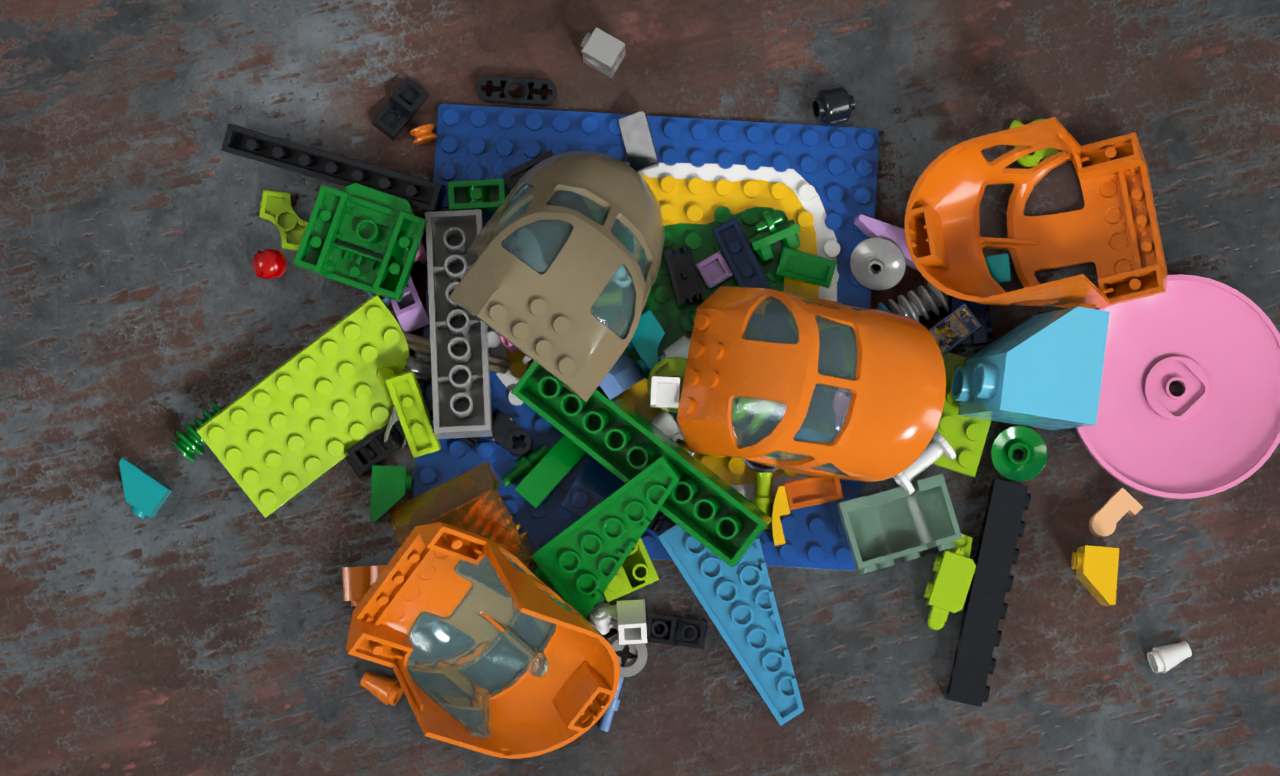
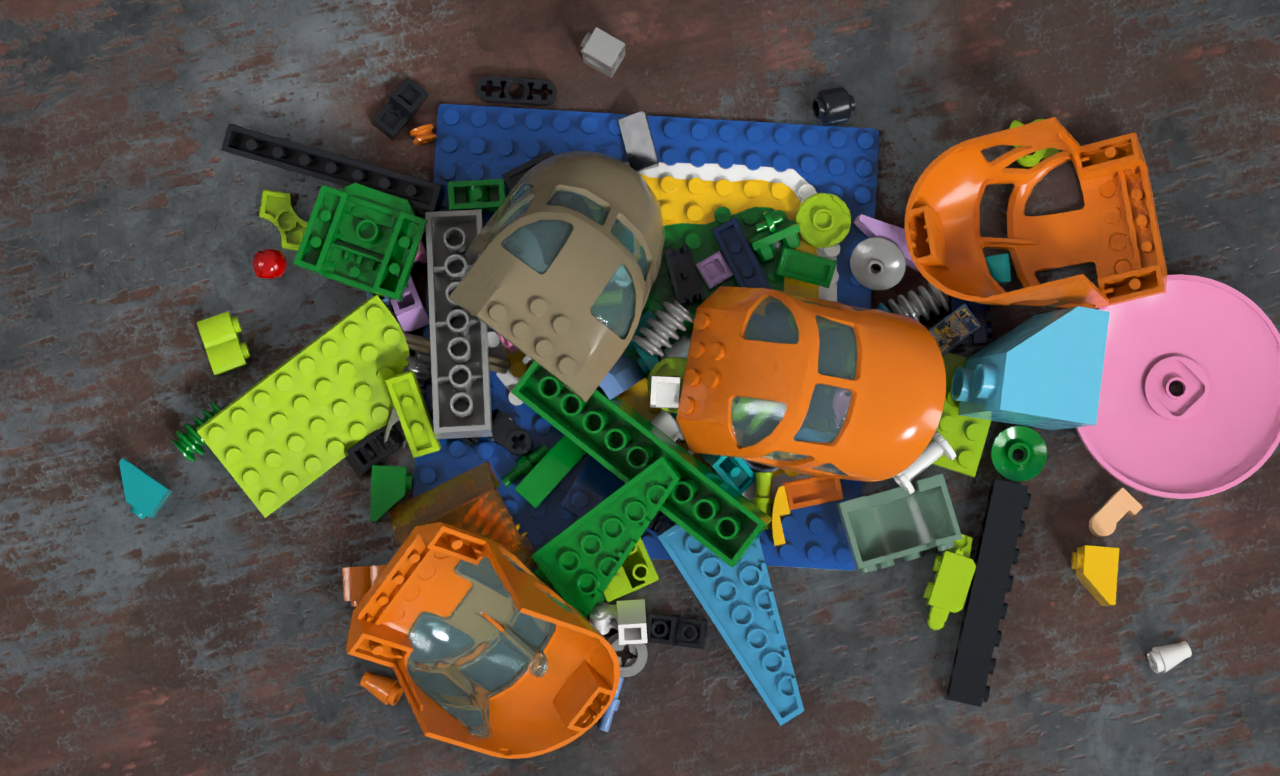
none -> lime brick [197,311,251,376]
none -> light grey piece [632,297,694,358]
none -> teal slope [697,453,756,494]
none -> lime tile [795,193,851,249]

